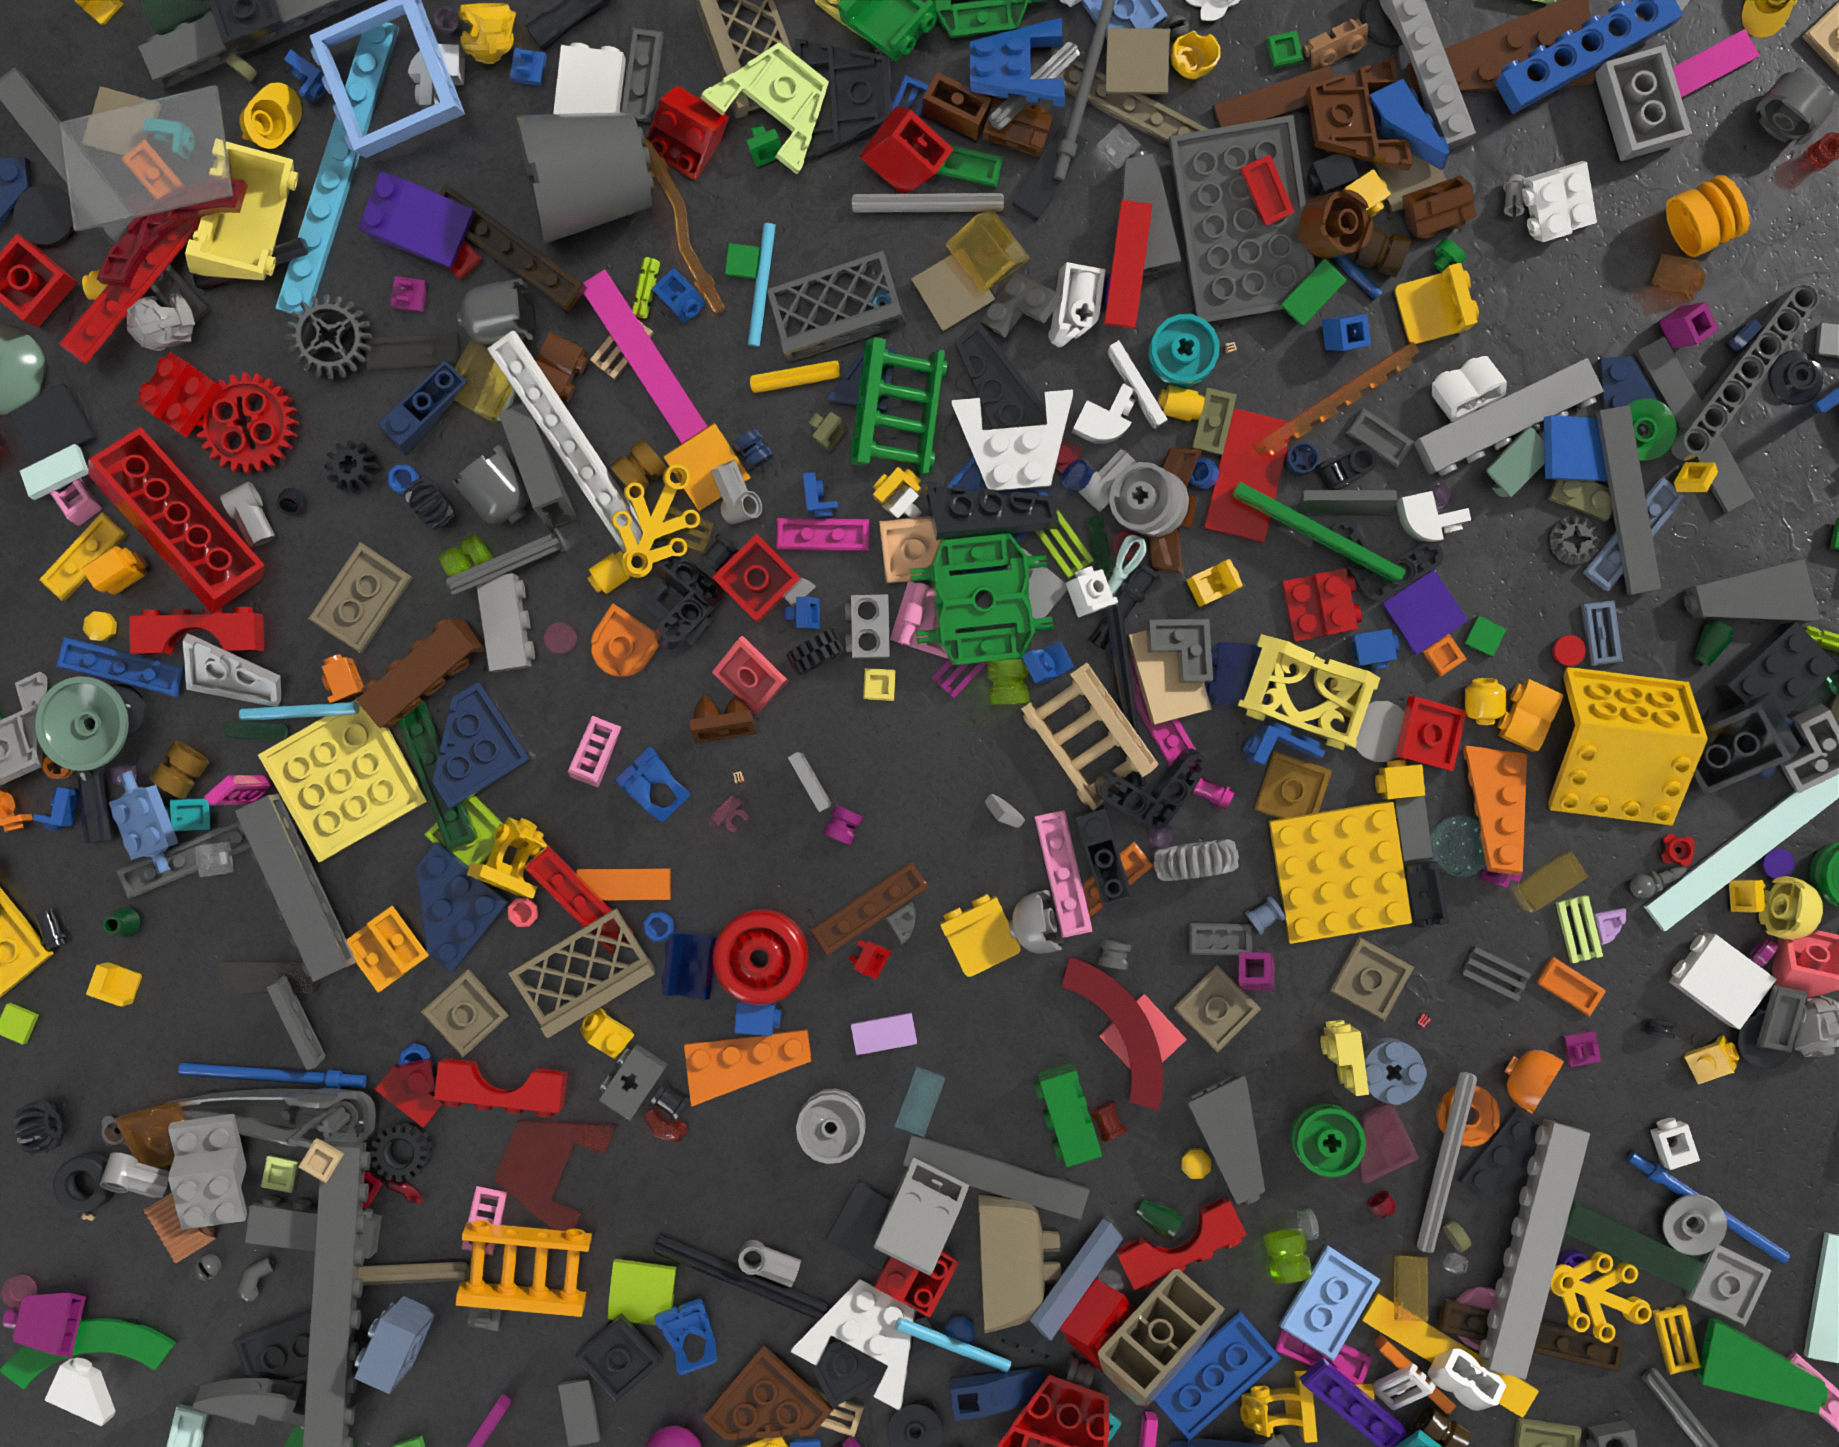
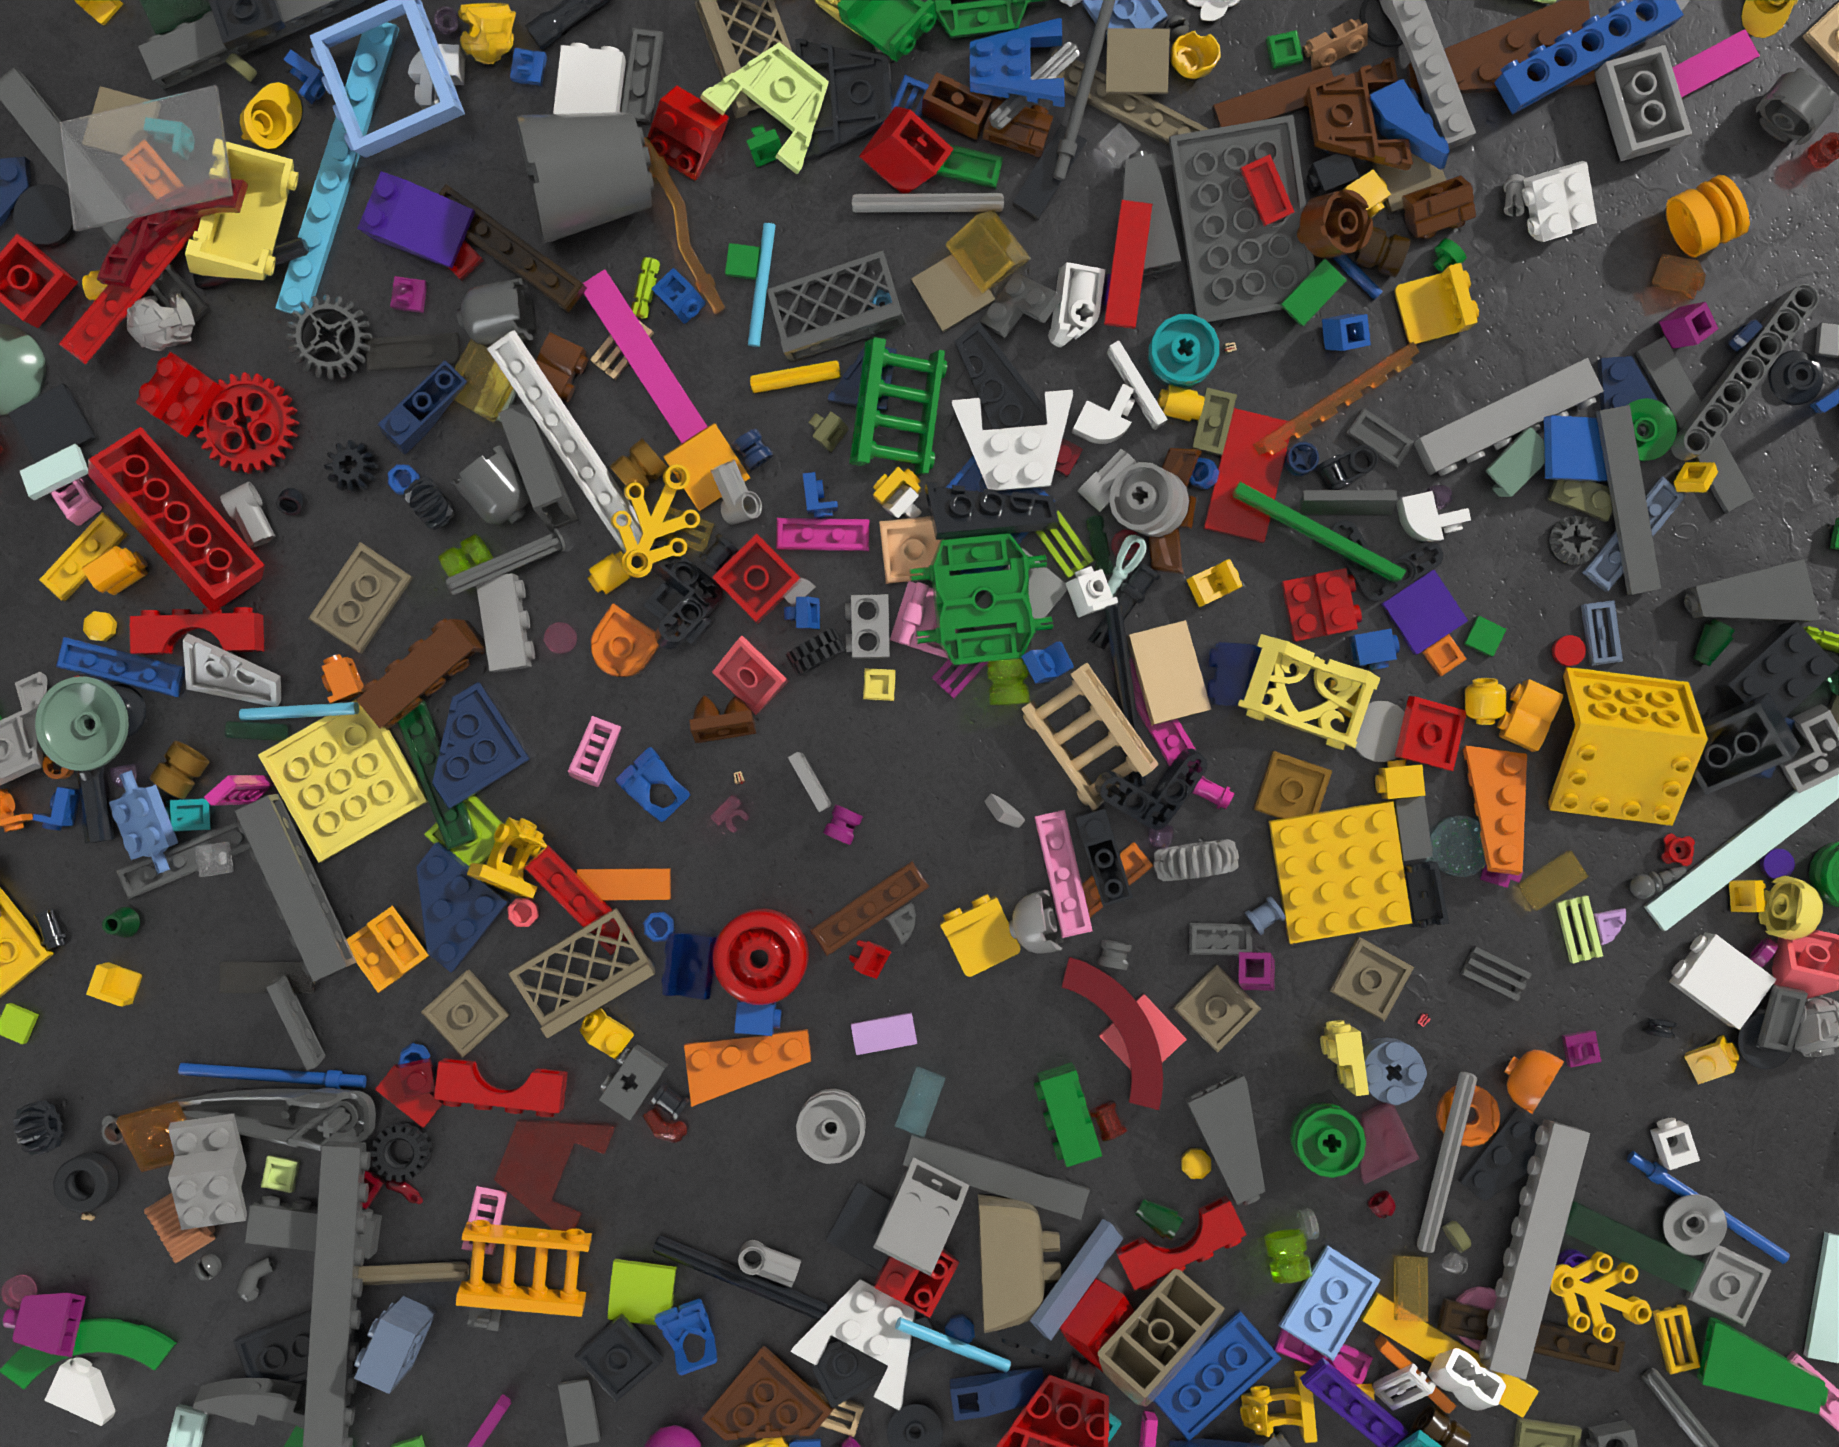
light grey piece [100,1152,169,1200] -> none
tan tile [298,1138,345,1184] -> none
clear blue tile [1062,460,1092,492] -> none
dark grey plate [1146,619,1213,683] -> none
blue bracket [1242,722,1325,765] -> none
white brick [1432,356,1507,421] -> none
orange tile [1535,956,1606,1017] -> none

